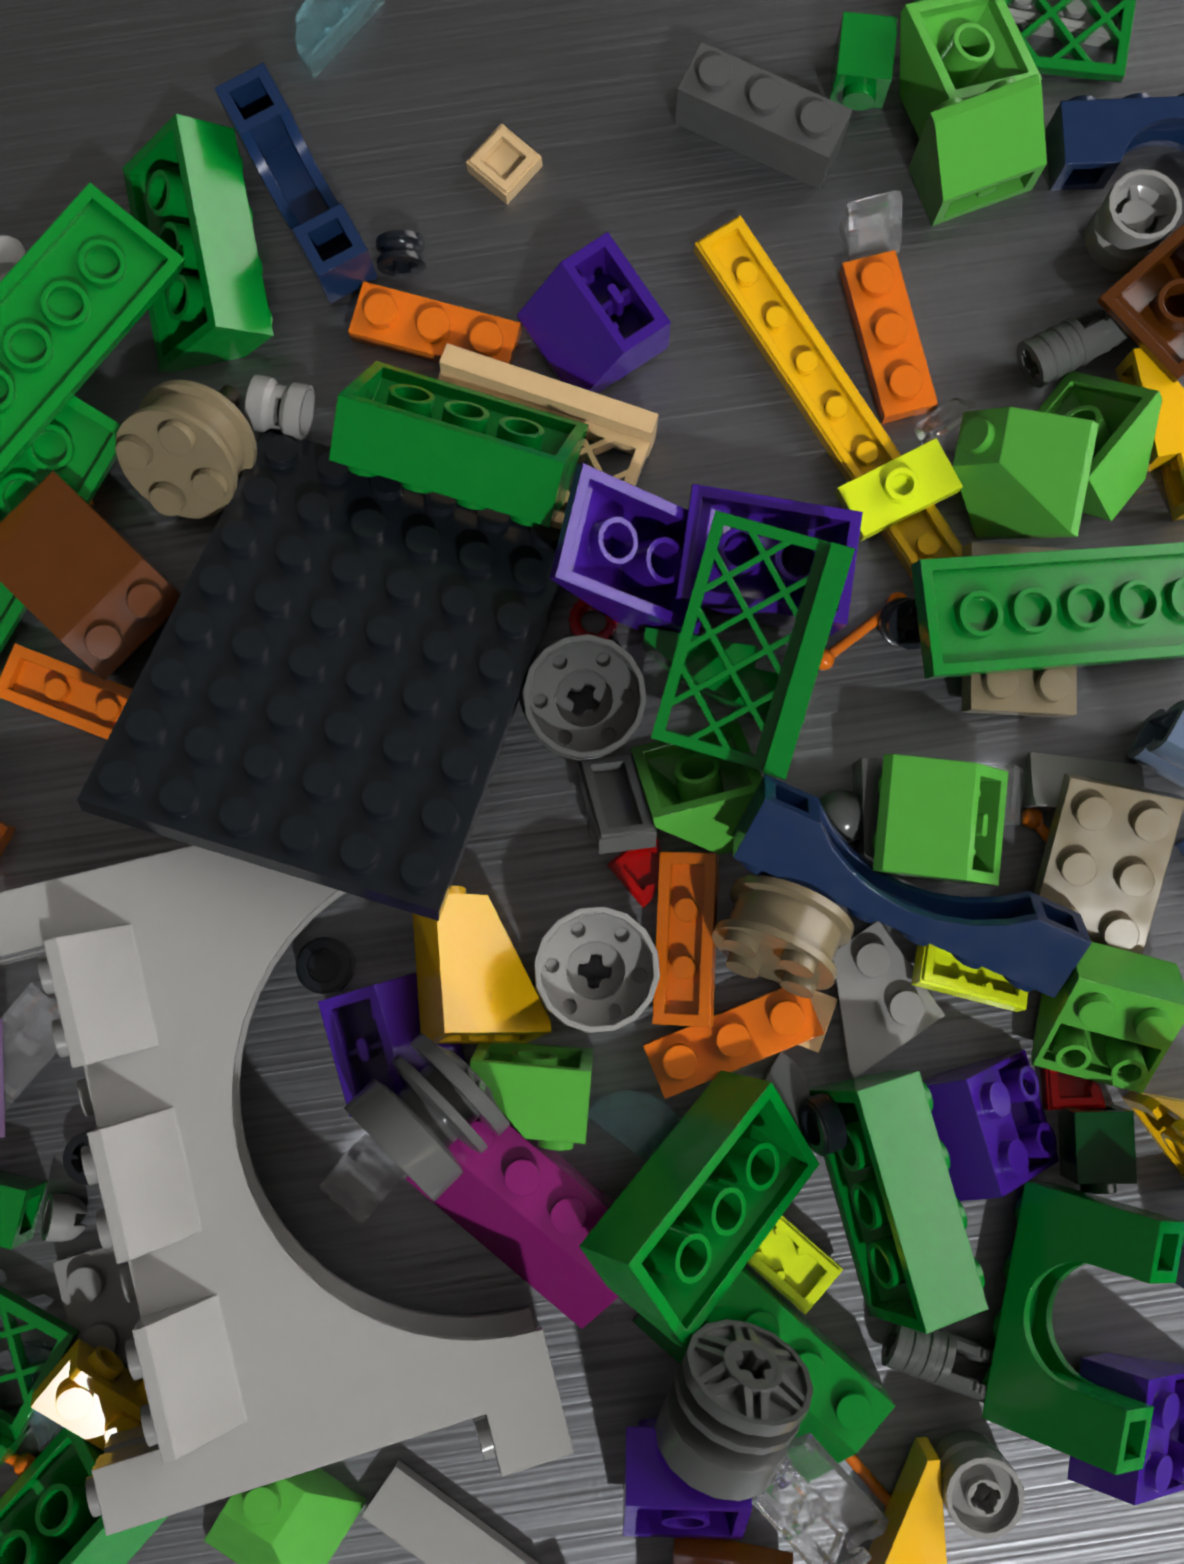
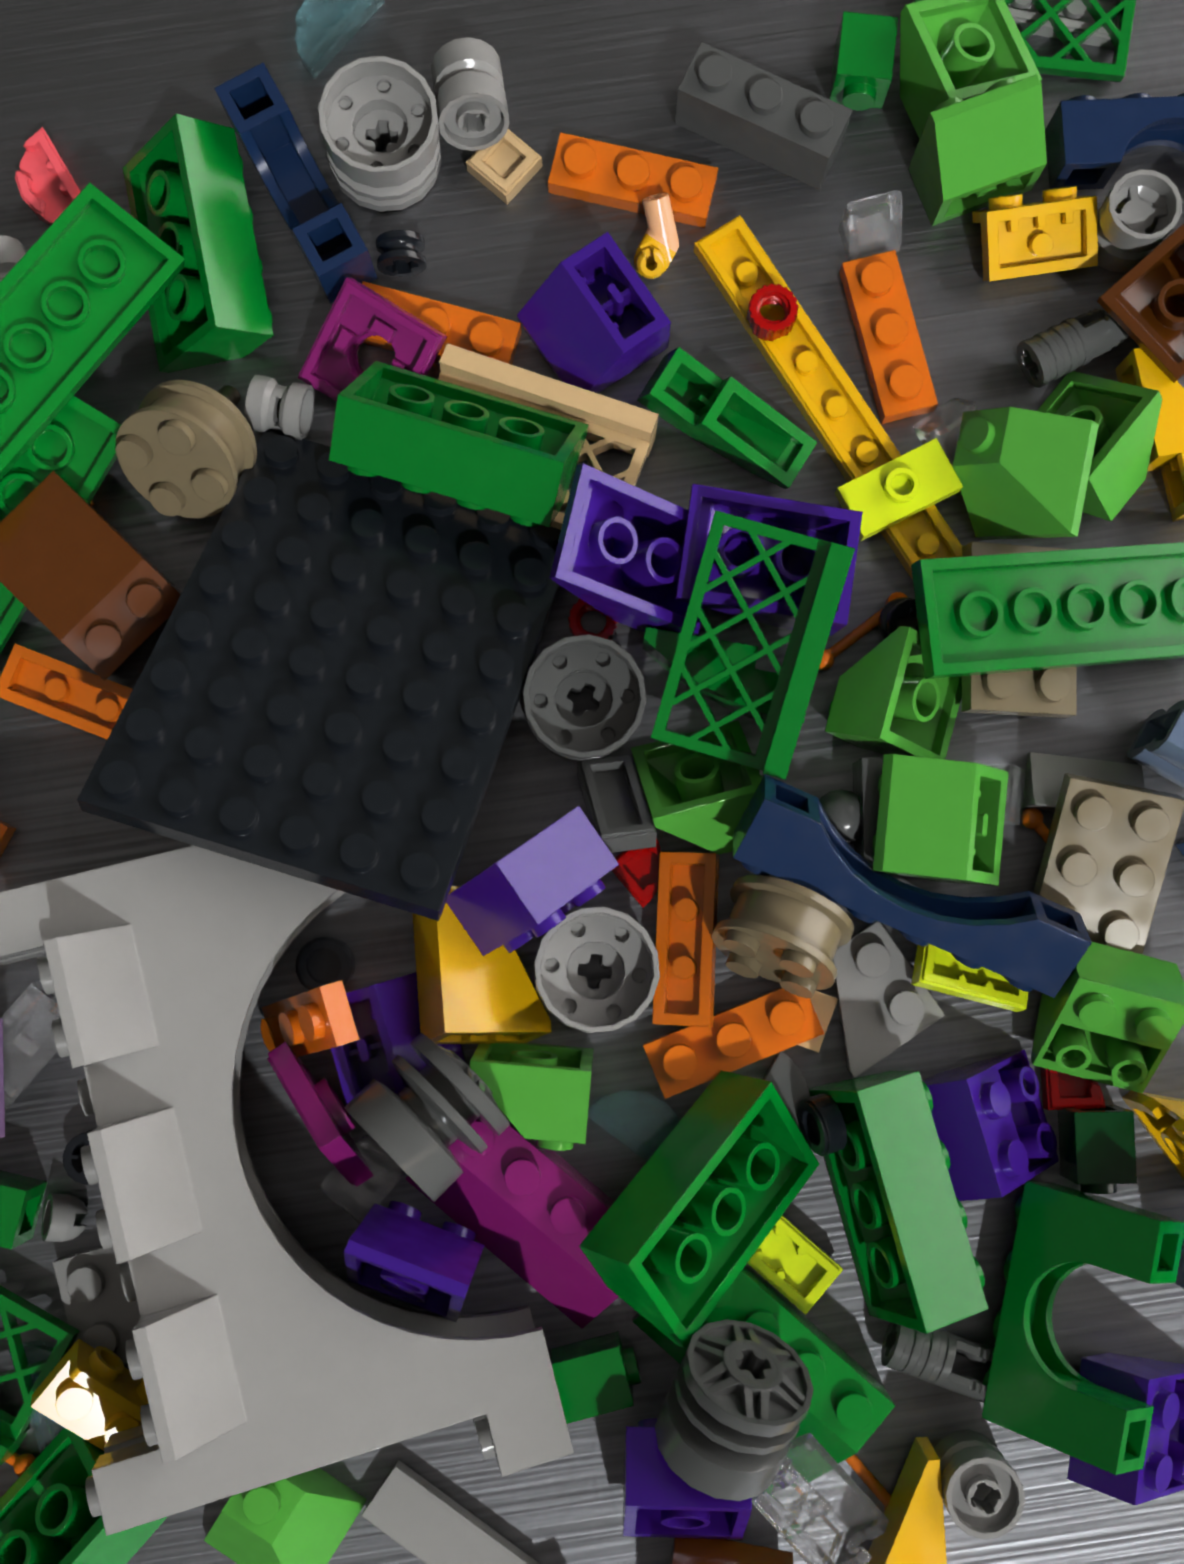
none -> coral tile [15,127,81,225]
none -> orange plate [260,980,360,1057]
none -> magenta piece [267,1042,374,1187]
none -> magenta piece [297,277,447,402]
none -> light grey wheel [318,56,442,212]
none -> dark purple slope [344,1201,485,1322]
none -> light grey wheel [431,37,510,151]
none -> brick [446,806,619,956]
none -> orange plate [548,132,719,228]
none -> green brick [550,1331,642,1424]
none -> arm [634,193,679,279]
none -> green slope [637,347,817,489]
none -> red axle [746,284,799,342]
none -> bright green slope [825,626,962,759]
none -> yellow bracket [972,186,1098,282]

